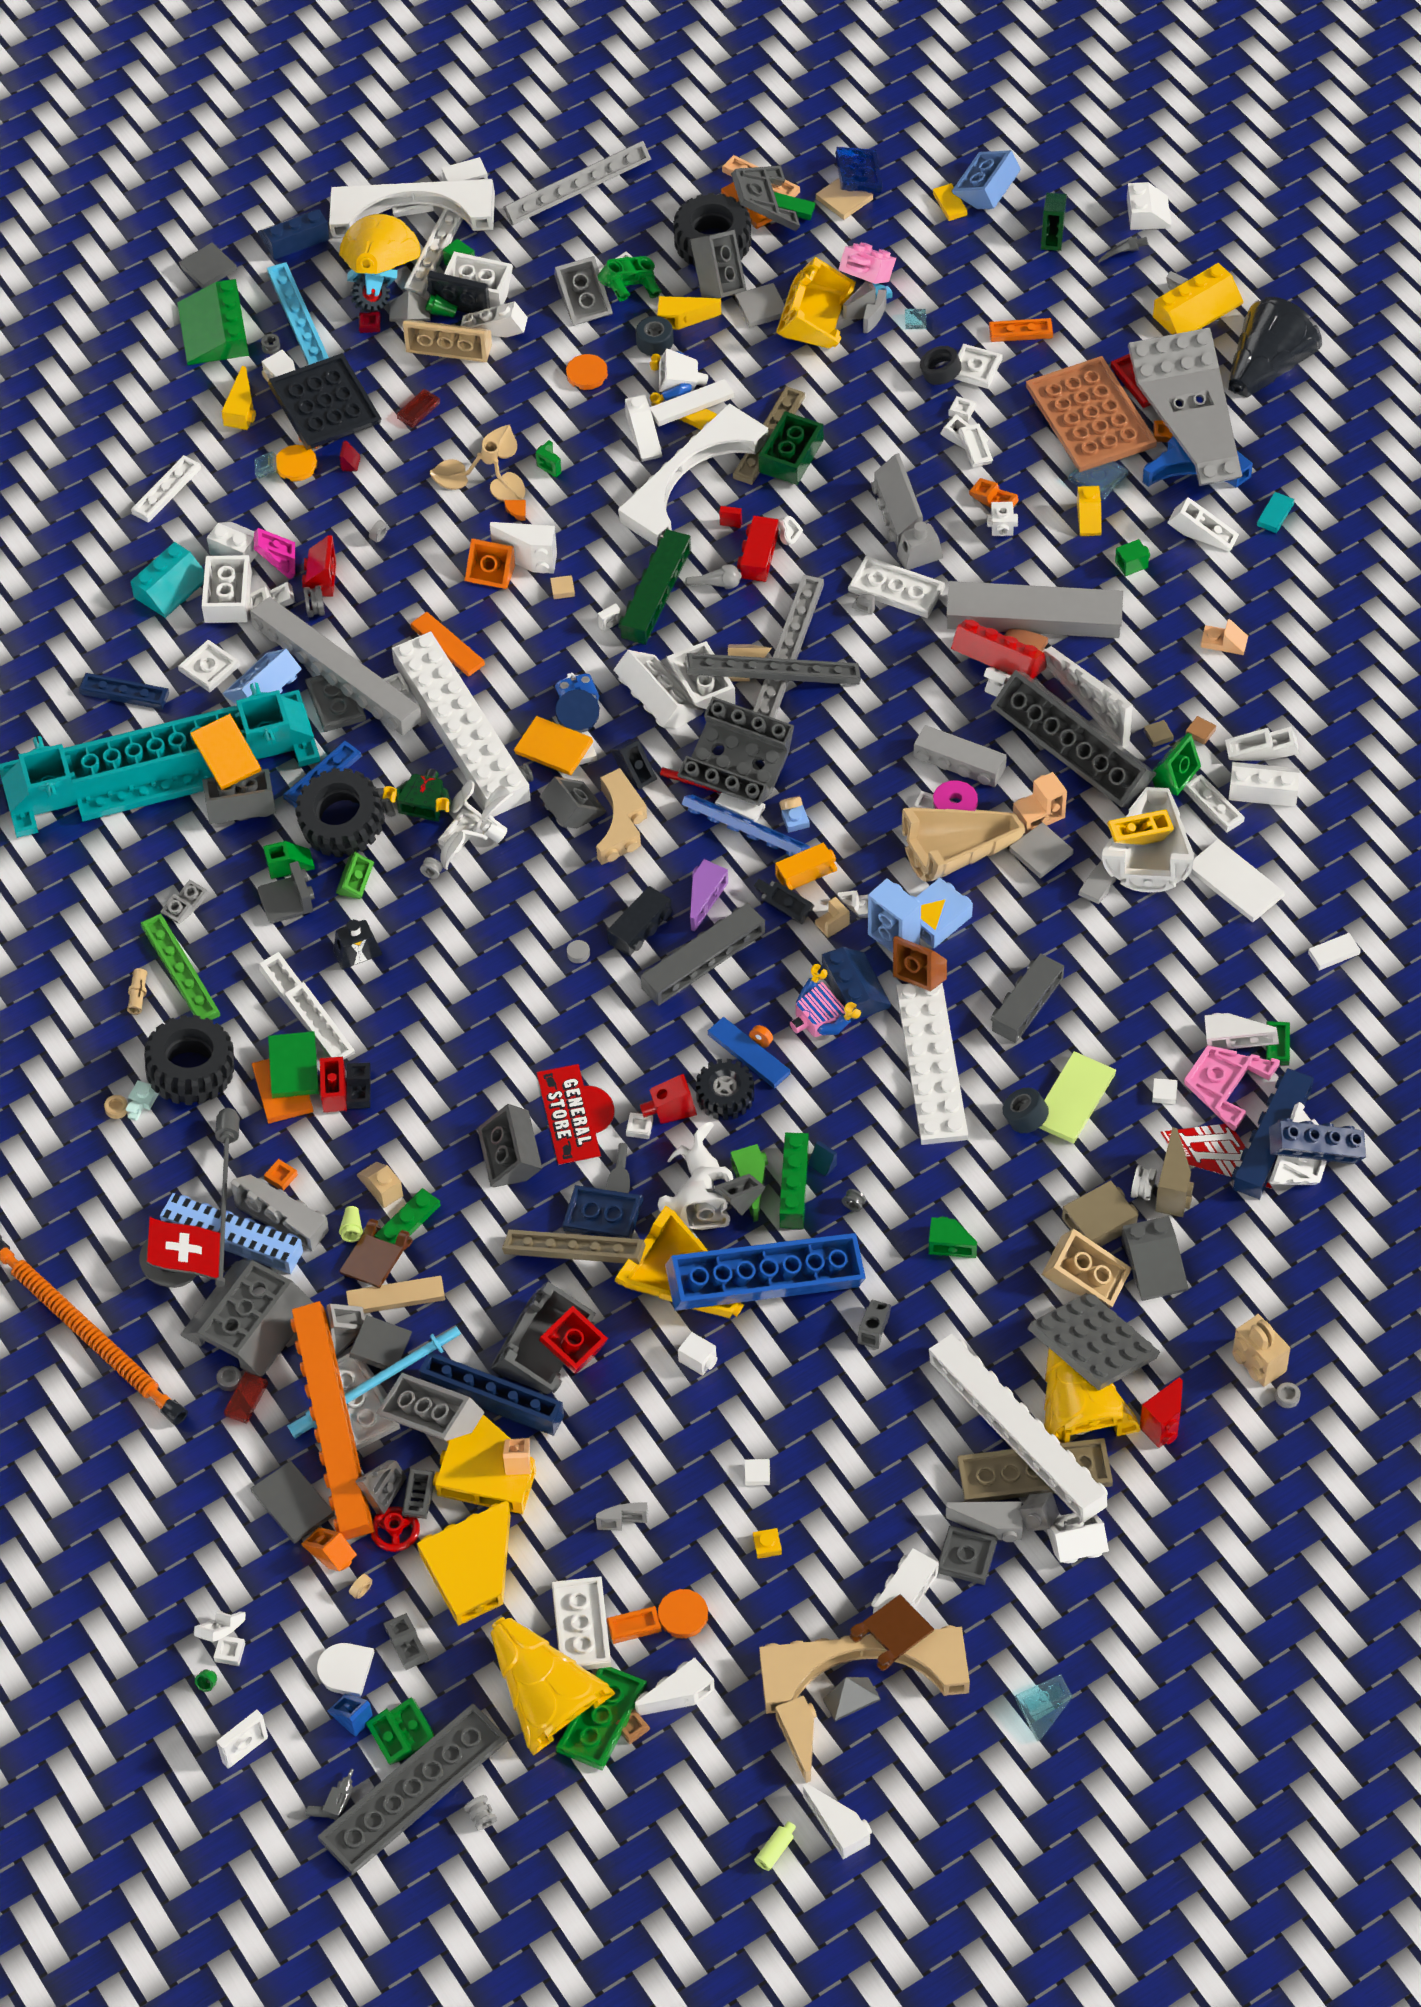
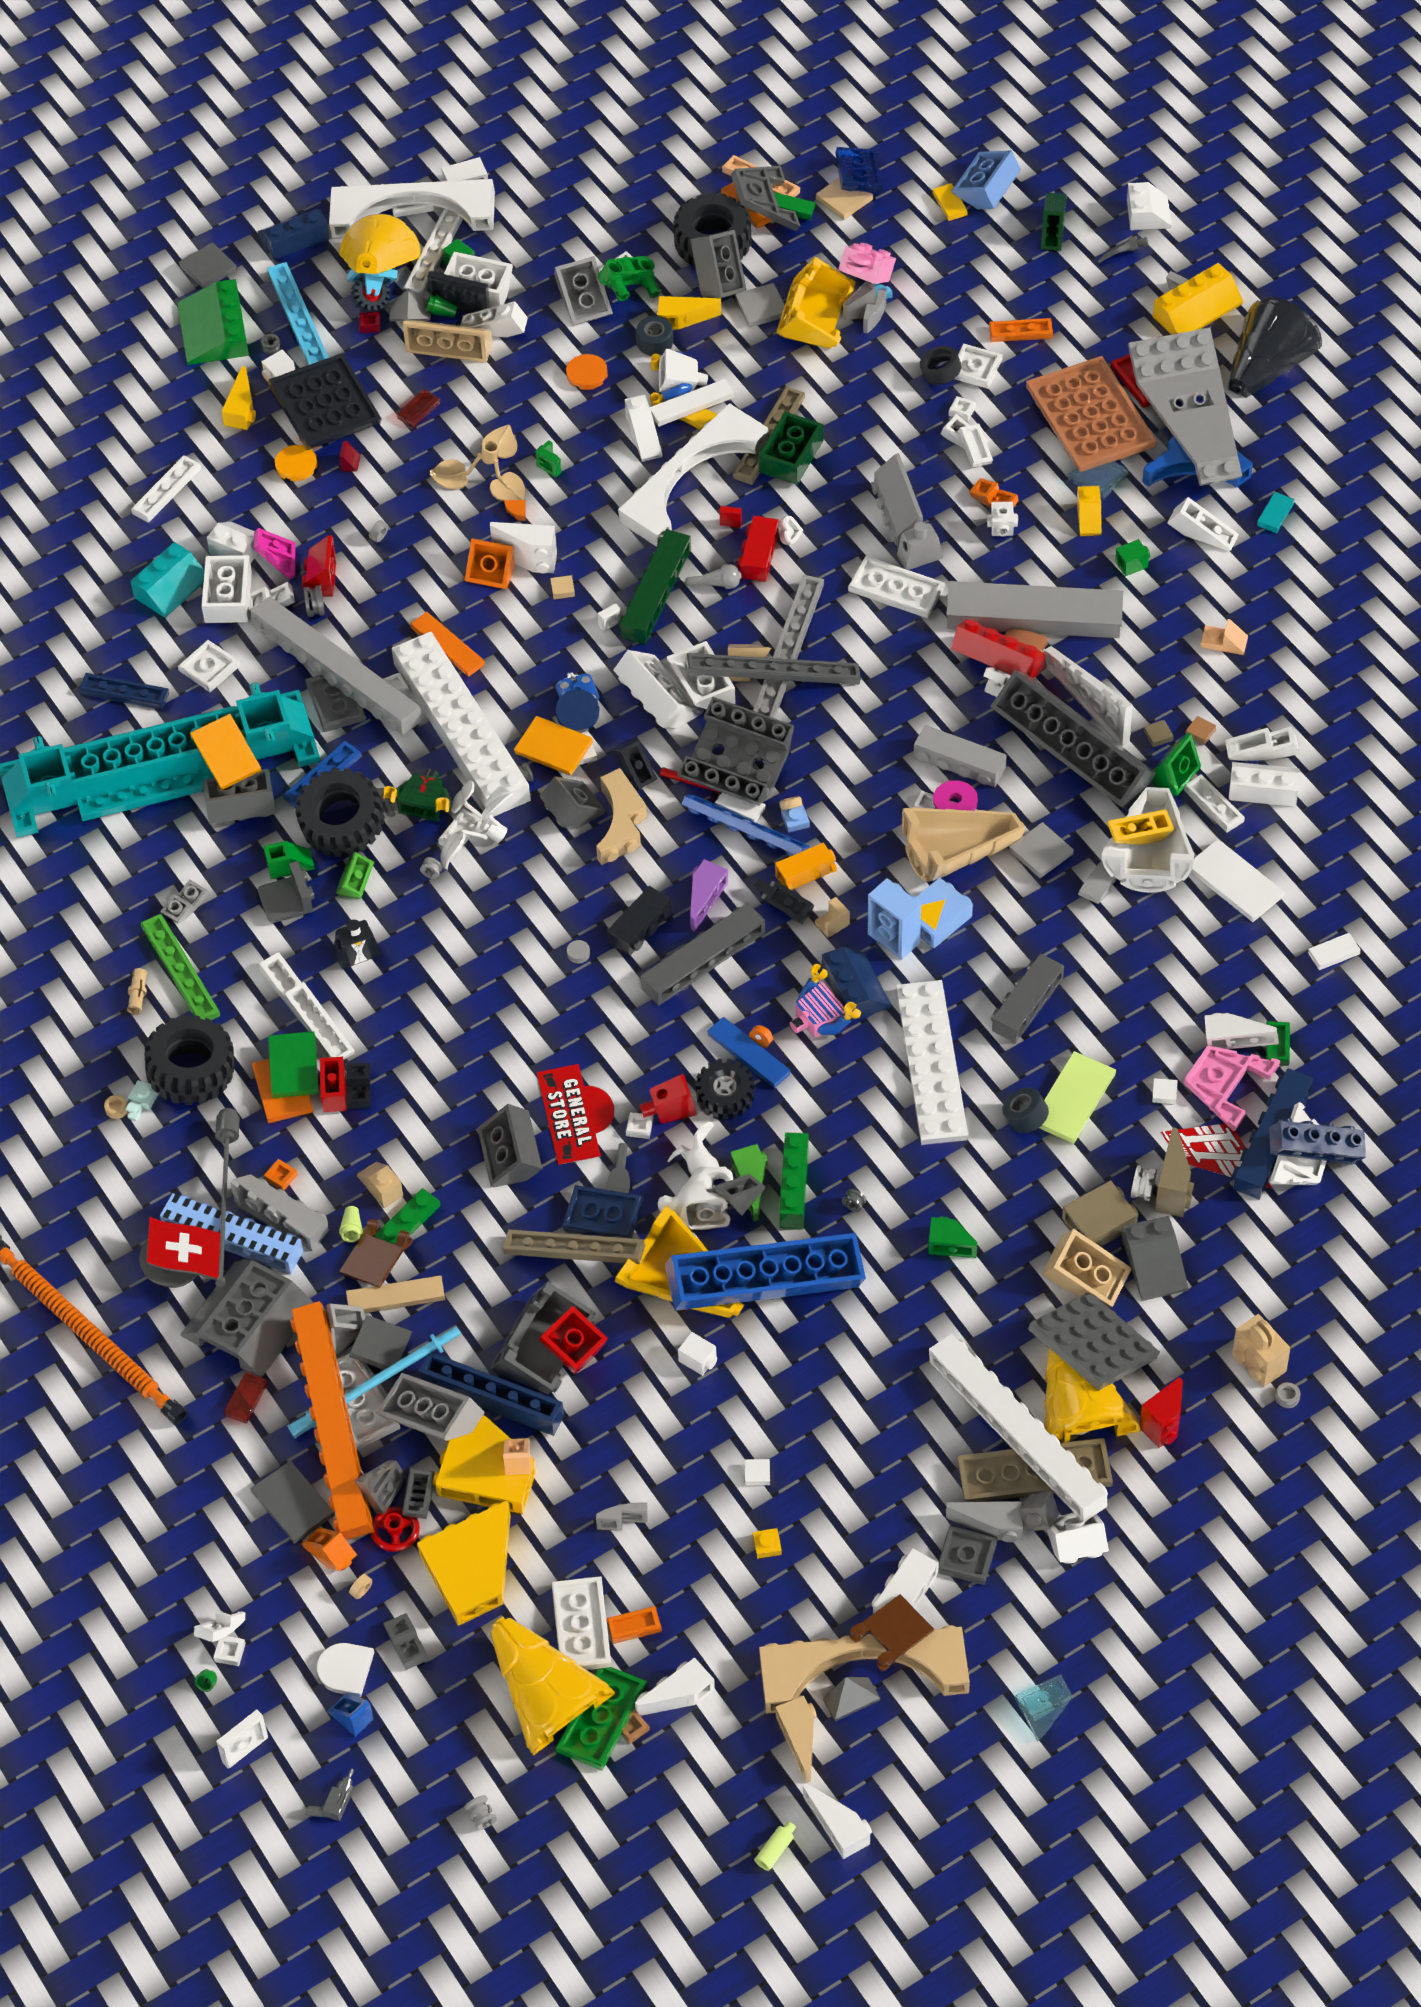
flat silver tile [217,1366,242,1391] -> none
light blue slope [223,649,301,704] -> none
clear light blue tile [254,451,277,479] -> none
dark grey plate [318,1703,508,1875] -> none
green slope [366,1697,435,1765] -> none
light grey plate [503,141,651,225] -> none
orange tile [658,1589,708,1638] -> none
dark blue slope [809,1141,837,1176] -> none
white slope [838,891,868,918] -> none
light grey tile [852,594,875,615] -> none
dark grey leg [858,1299,891,1349] -> none
dark orange slope [893,936,947,991] -> none
clear light blue tile [905,309,926,329] -> none
light nougat brick [1013,772,1067,834] -> none
orange tile [1153,420,1173,442] -> none

